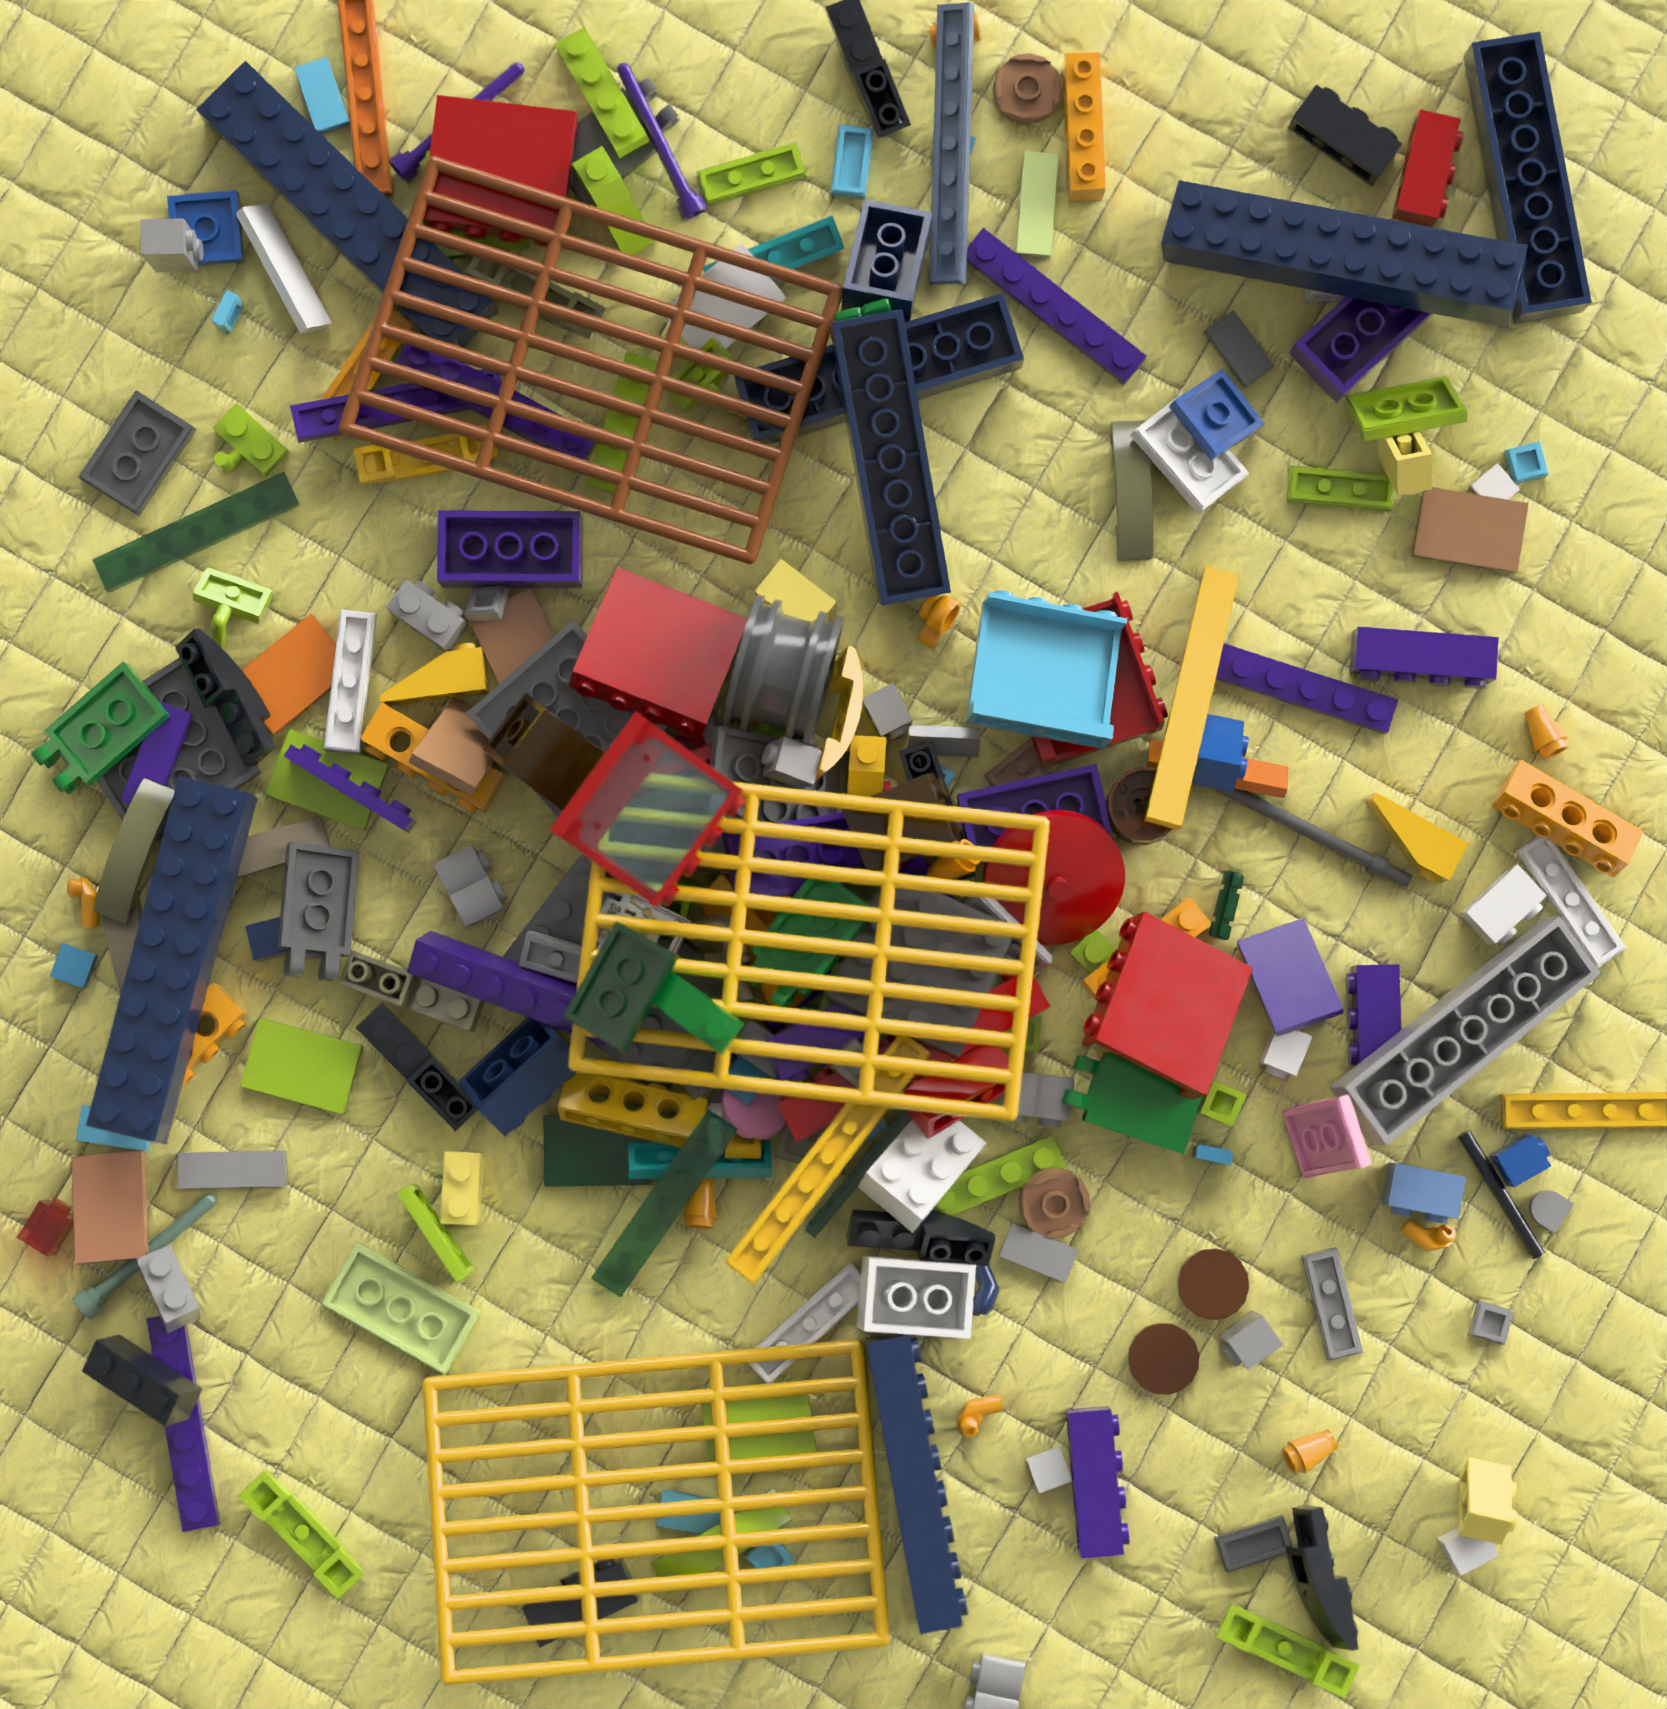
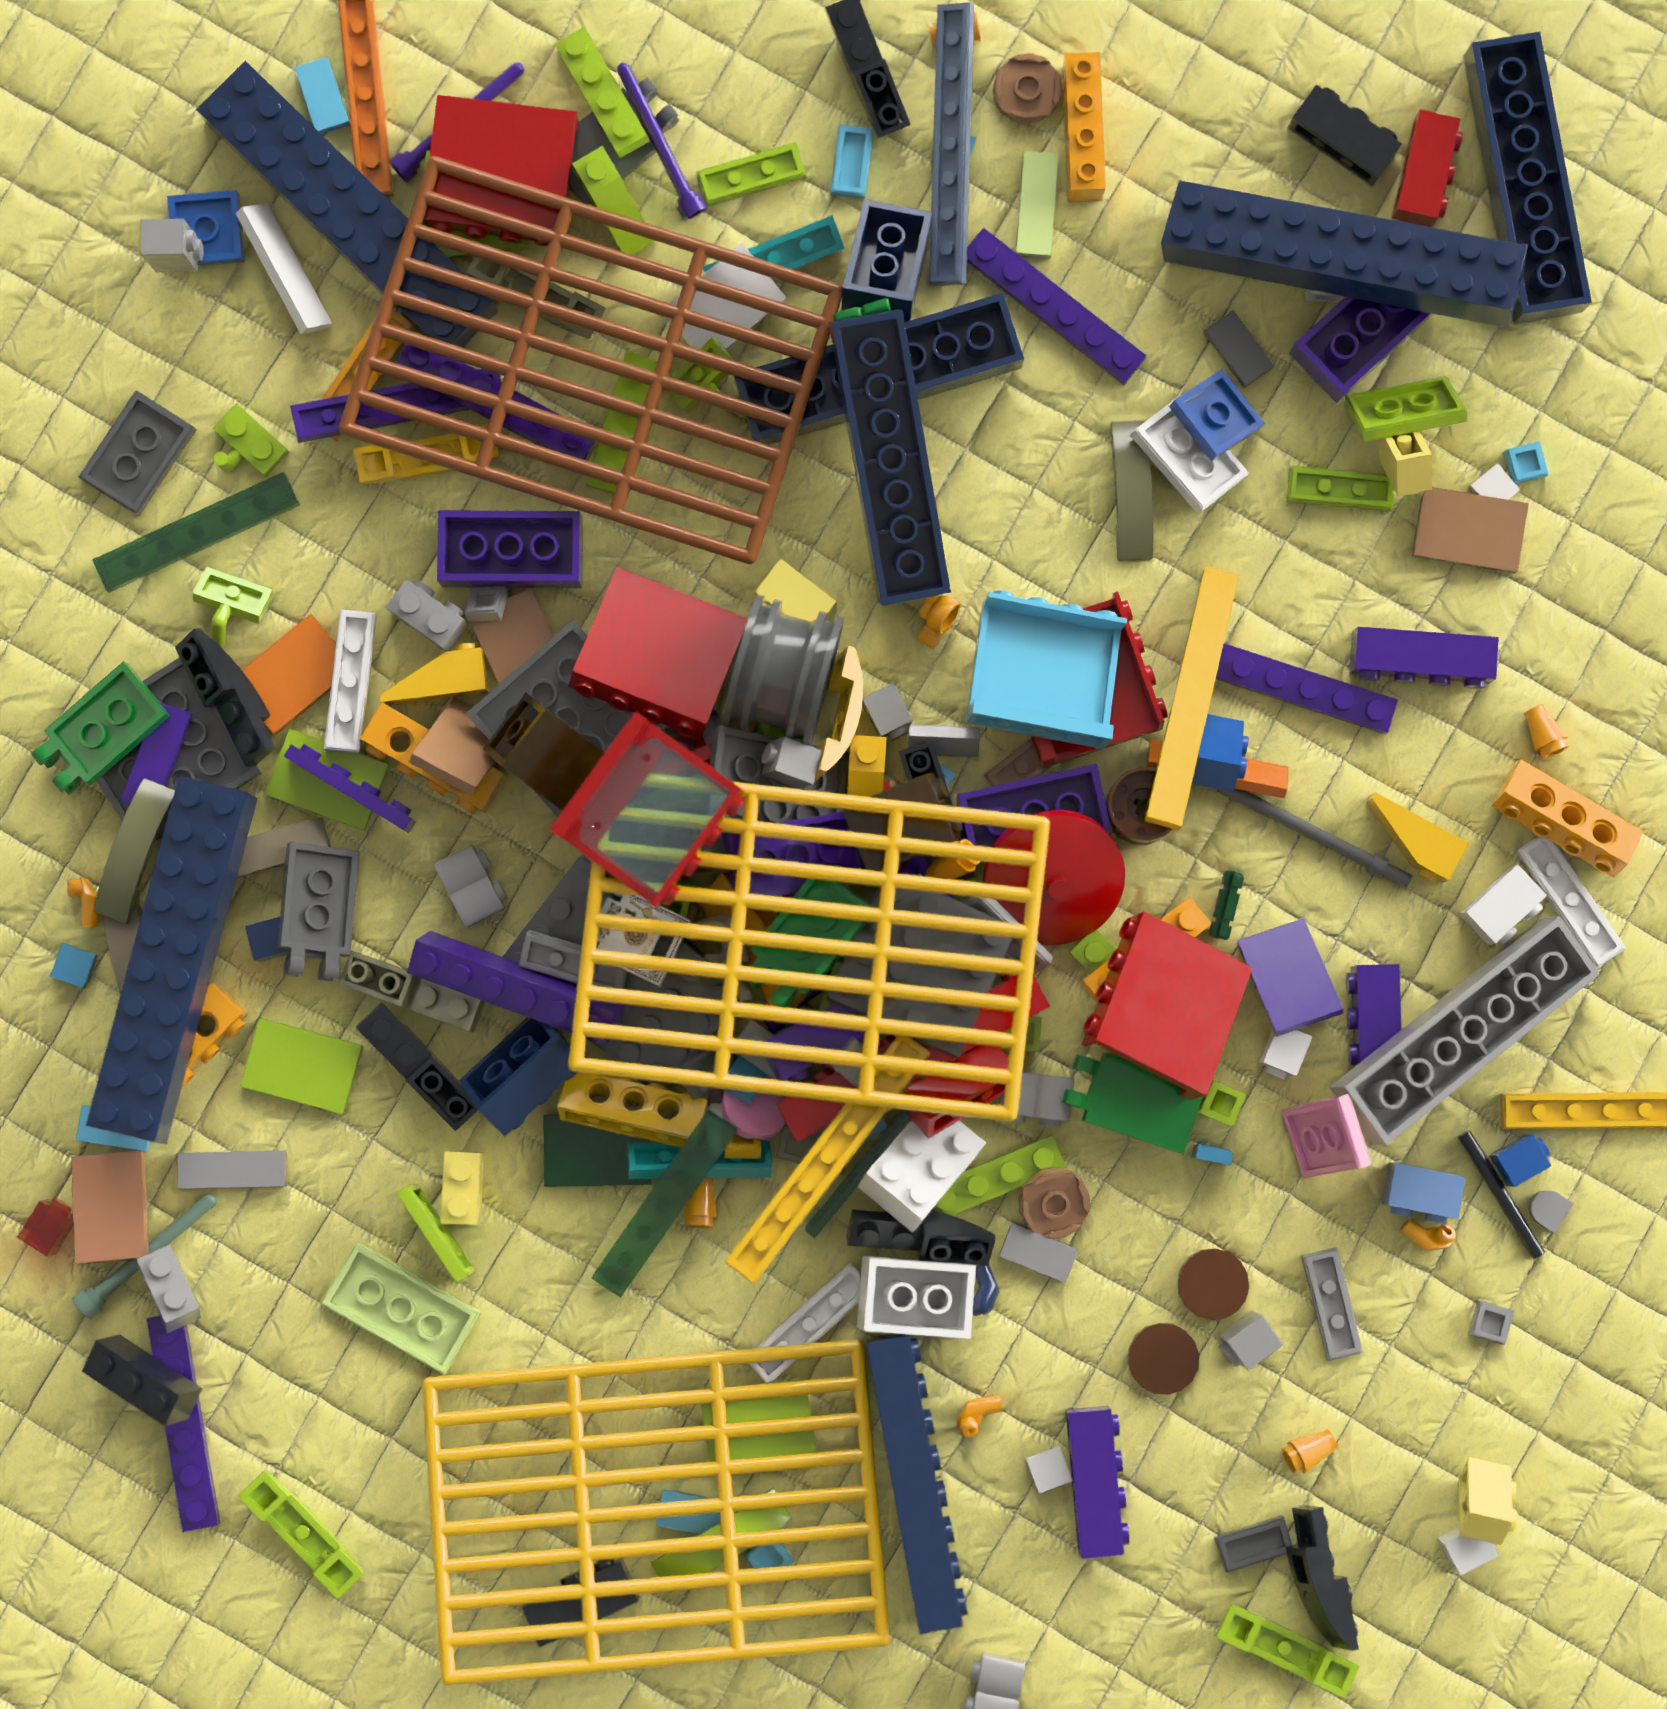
medium azure tile [211,290,244,334] -> none
dark green tile [563,921,680,1053] -> none
green slope [654,971,745,1055] -> none

